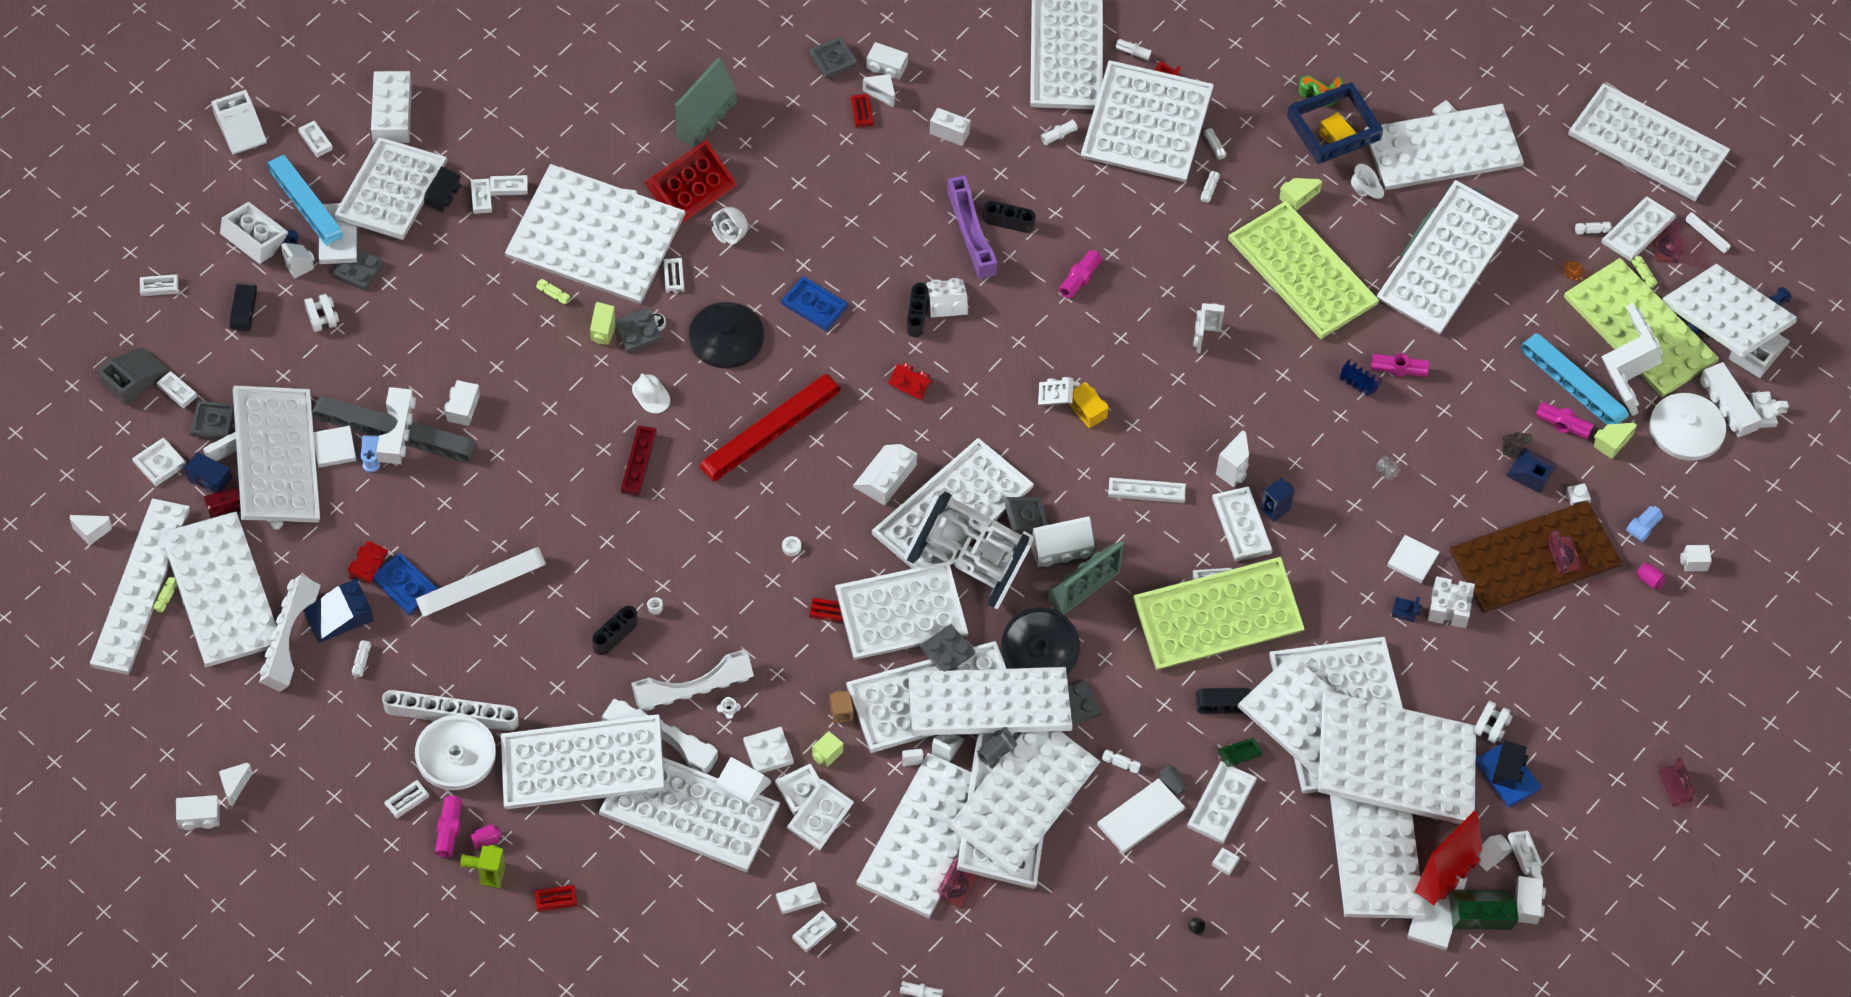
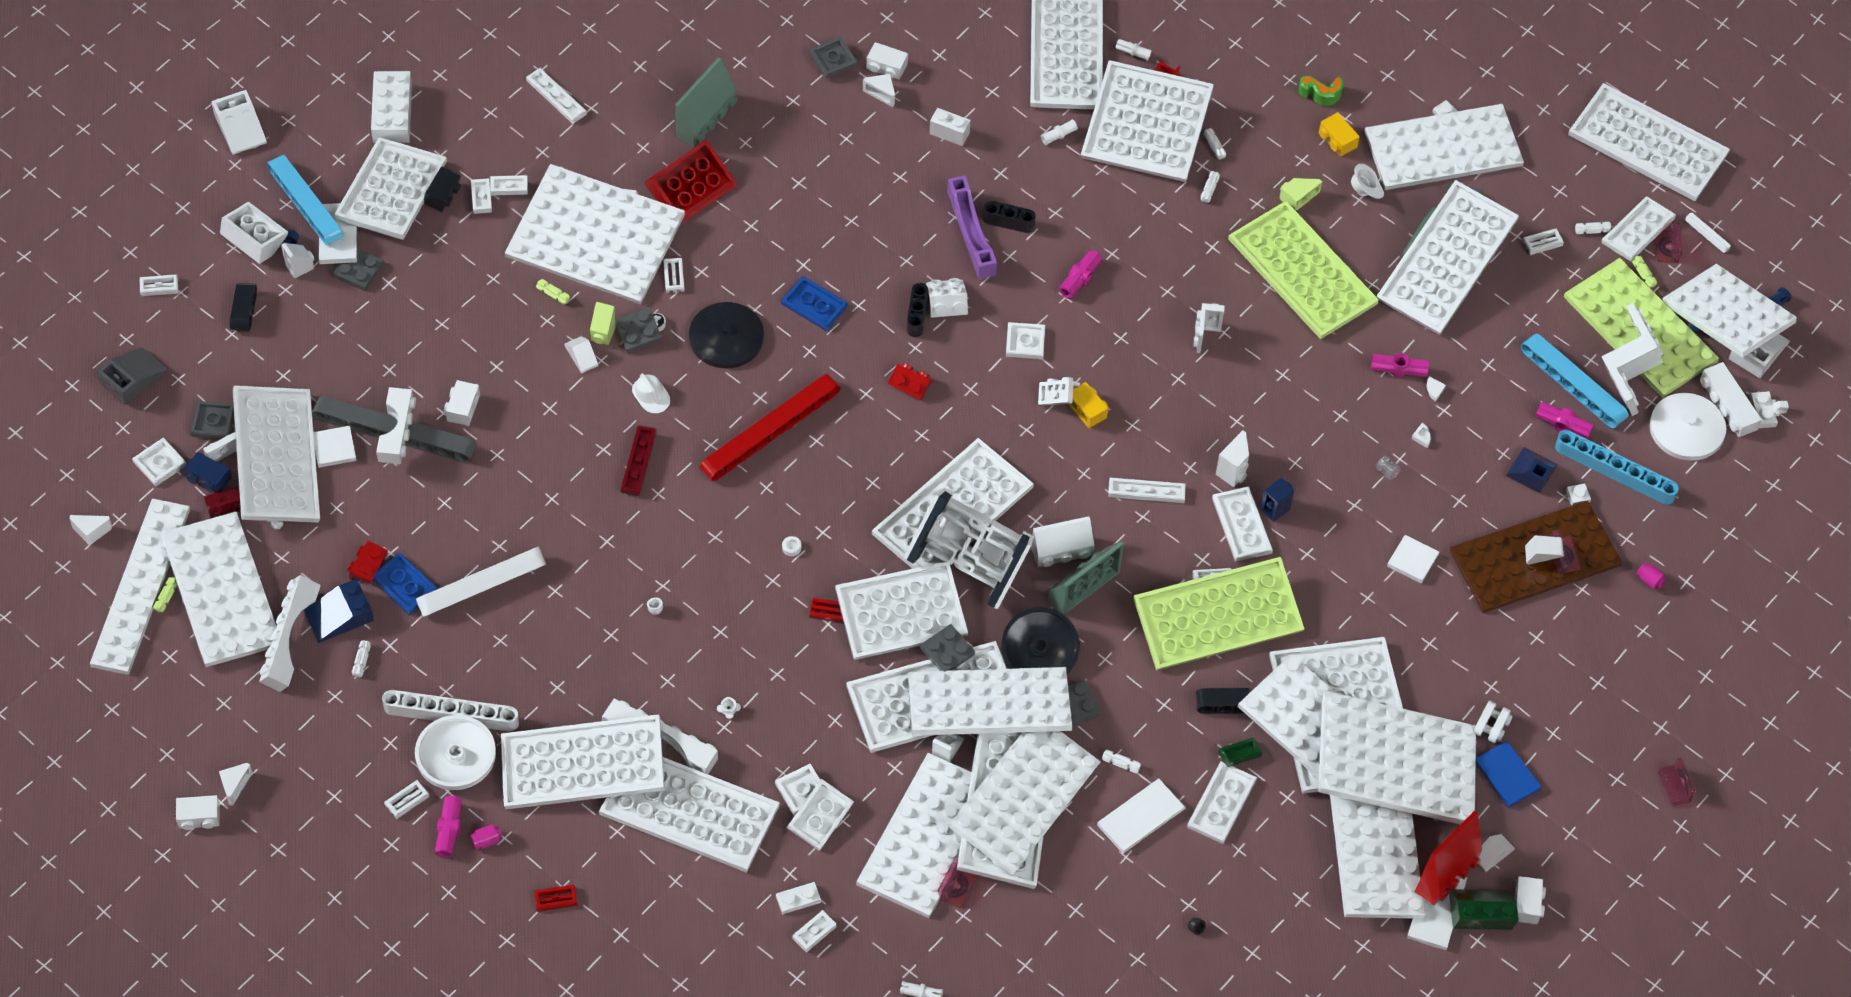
white plate [157,371,197,409] -> none
white plate [298,121,333,157] -> none
white brick [304,294,339,332] -> none
light blue piece [361,436,380,473] -> none
lime brick [460,845,505,888] -> none
black beam [592,605,638,655] -> none
white arch [631,650,754,711] -> none
white cylinder [711,207,748,245] -> none
white slope [716,757,772,803] -> none
white plate [743,727,794,773] -> none
yellowish green brick [812,731,843,768] -> none
medium nougat brick [830,691,854,724] -> none
red tile [851,94,874,128] -> none
white slope [853,444,917,506] -> none
white tile [902,749,923,767] -> none
dark grey piece [977,727,1017,765] -> none
dark grey plate [1004,497,1048,534] -> none
dark grey cone [1159,765,1187,795] -> none
white tile [1212,847,1240,875] -> none
dark blue window [1287,82,1384,165] -> none
clear blue piece [1339,359,1382,397] -> none
dark blue bracket [1391,596,1422,622] -> none
white brick [1427,576,1475,628] -> none
black brick [1492,740,1529,790] -> none
clear smoke bracket [1502,432,1532,458] -> none
white hinge [1507,831,1543,879] -> none
clear orange tile [1563,261,1583,280] -> none
yellowish green slope [1593,423,1637,459] -> none
light blue piece [1626,506,1663,542] -> none
white brick [1680,545,1712,572] -> none
none -> white tile [526,68,587,124]
none -> white slope [564,336,598,373]
none -> white tile [1006,322,1045,359]
none -> white tile [1411,423,1431,448]
none -> white tile [1426,376,1446,402]
none -> white tile [1522,228,1564,255]
none -> white slope [1525,535,1564,565]
none -> medium azure beam [1555,430,1679,505]

